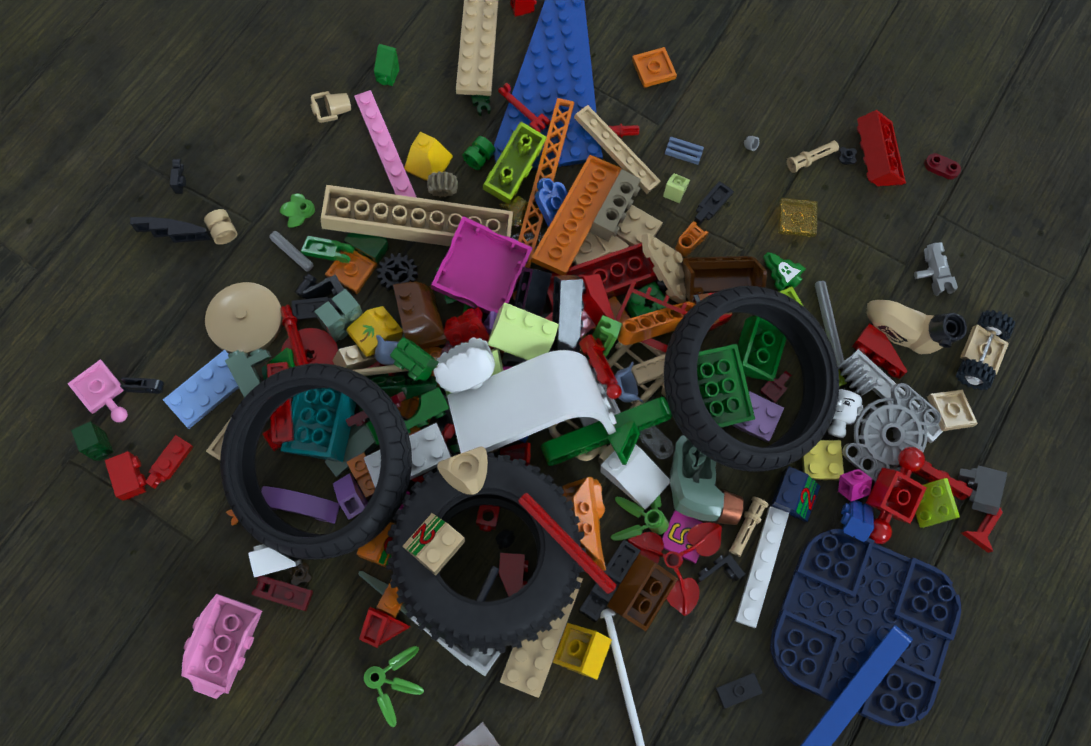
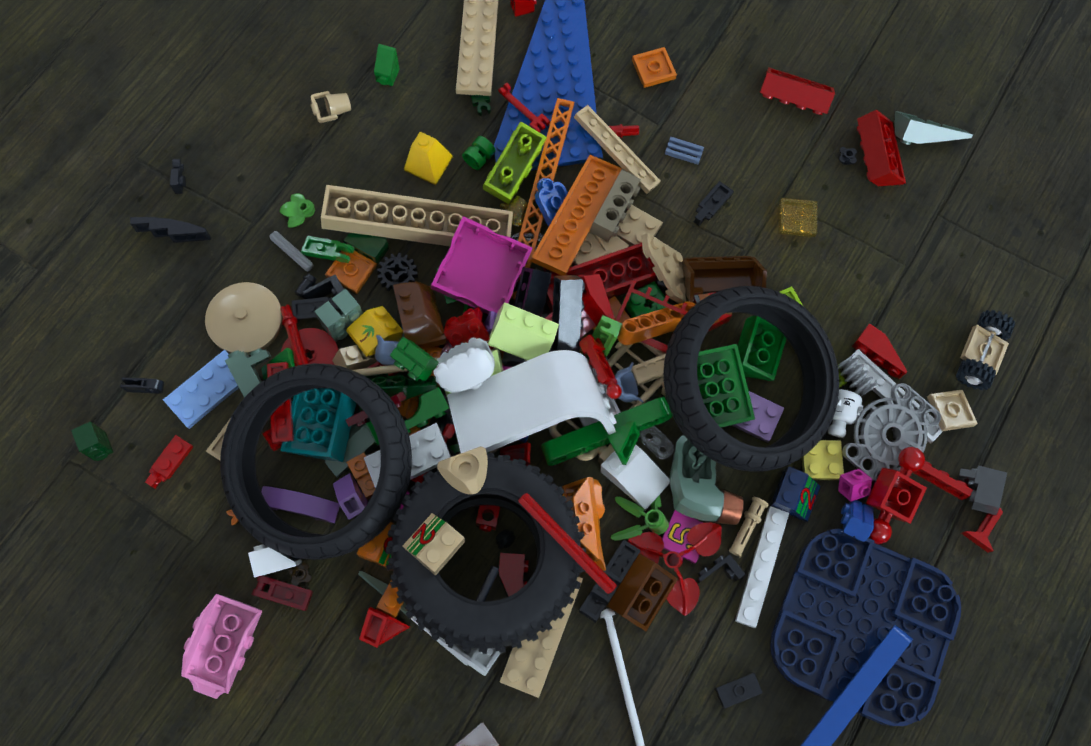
bright pink plate [68,359,128,422] -> none
red brick [105,451,147,501] -> none
tan wheel [204,209,237,244] -> none
bright pink plate [354,90,417,198] -> none
bright green plant [364,646,424,727] -> none
dark tan gear [427,171,458,197] -> none
yellow slope [553,623,612,680] -> none
yellowish green slope [663,173,690,203] -> none
orange piece [675,221,709,257] -> none
light grey hinge [744,136,759,151] -> none
dark red plate [759,371,792,403] -> none
green rock [763,252,806,292] -> none
tan pin [787,140,839,173] -> none
light grey axle [815,281,844,365] -> none
tan piece [866,300,967,354] -> none
light grey piece [914,242,958,296] -> none
lime plate [916,478,960,528] -> none
dark red plate [924,153,961,180] -> none
none -> red slope [760,67,835,115]
none -> wedge [895,111,973,145]

